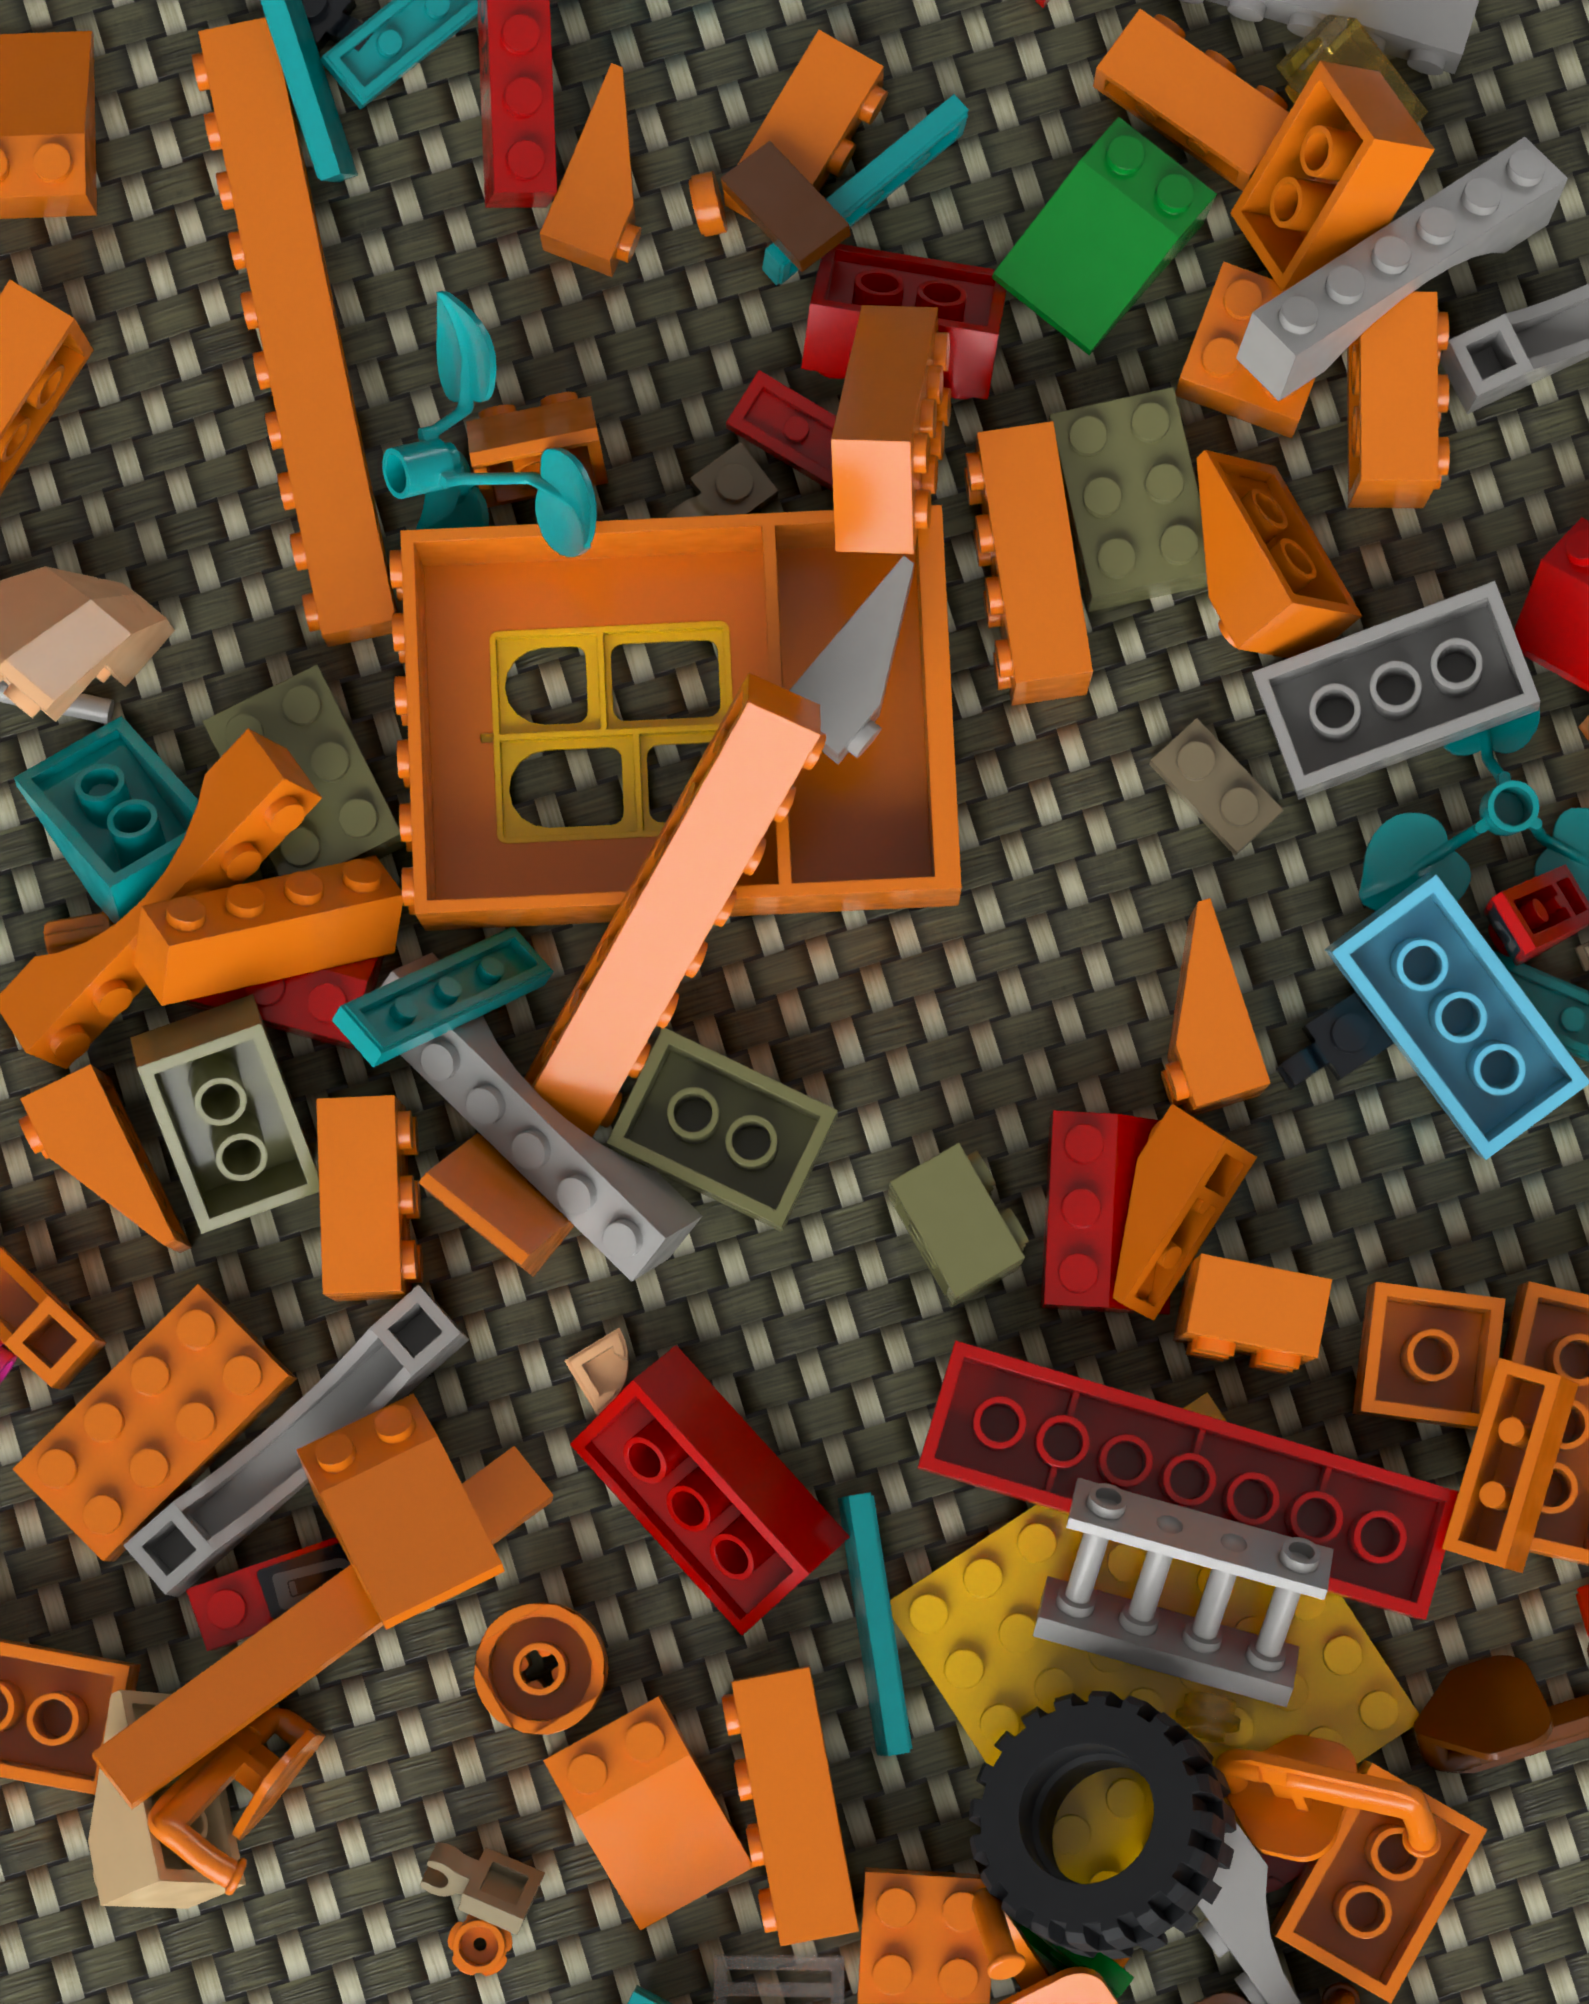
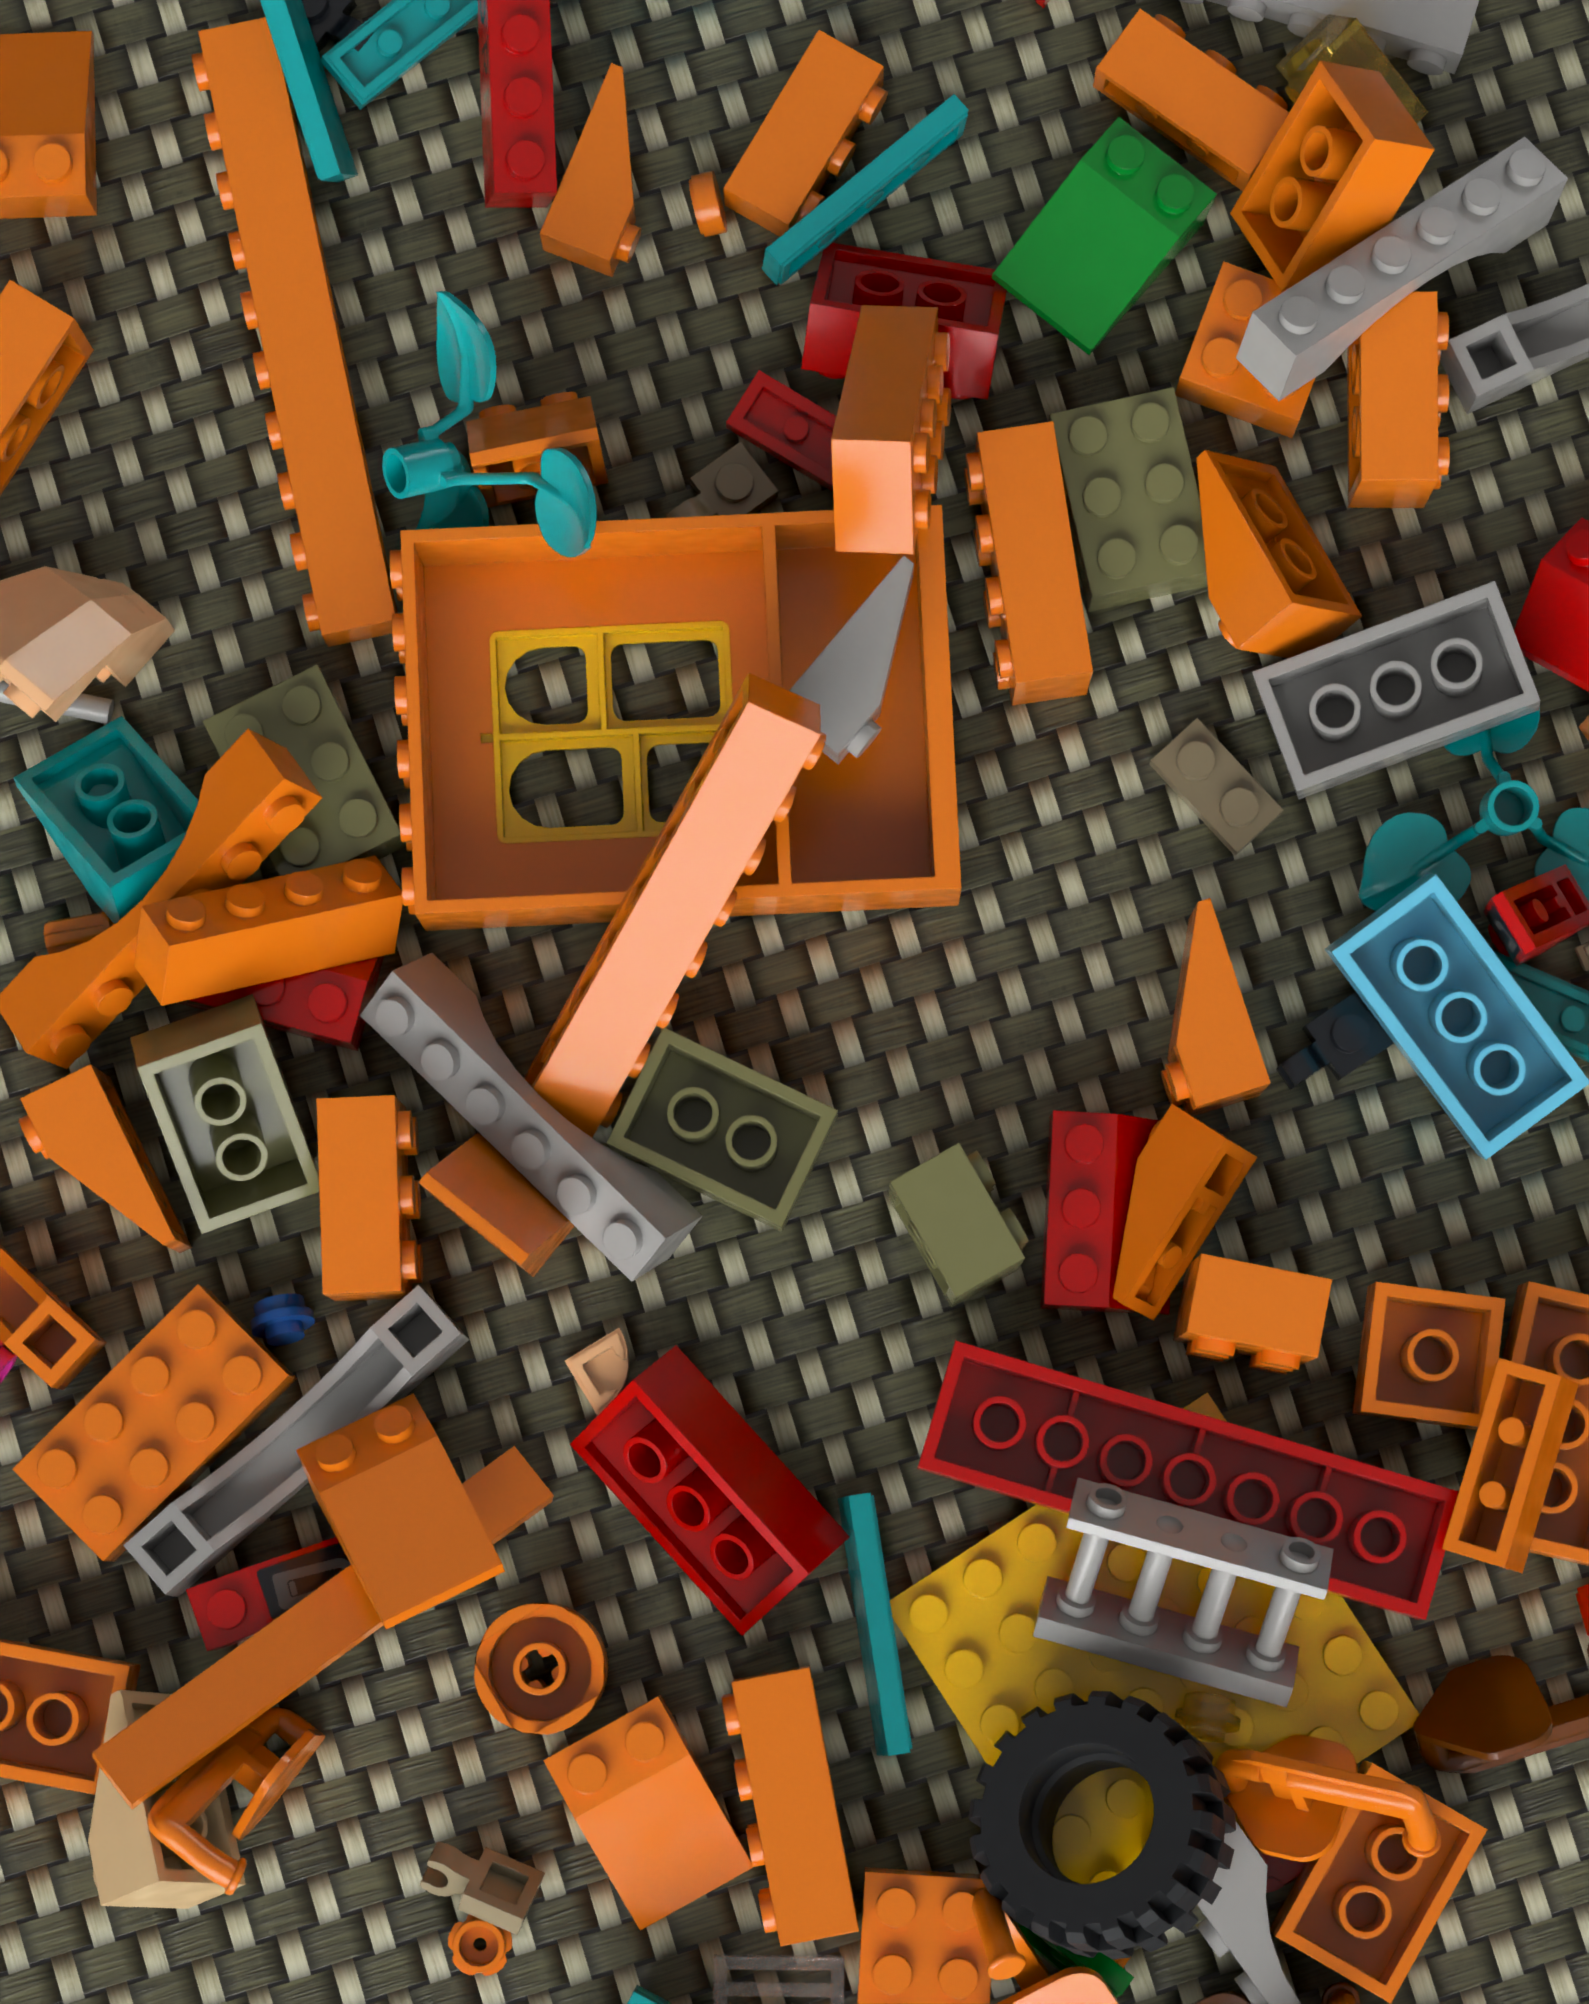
teal tile [332,926,554,1067] -> none
reddish brown tile [721,141,851,272] -> none
none -> blue plate [250,1293,315,1346]

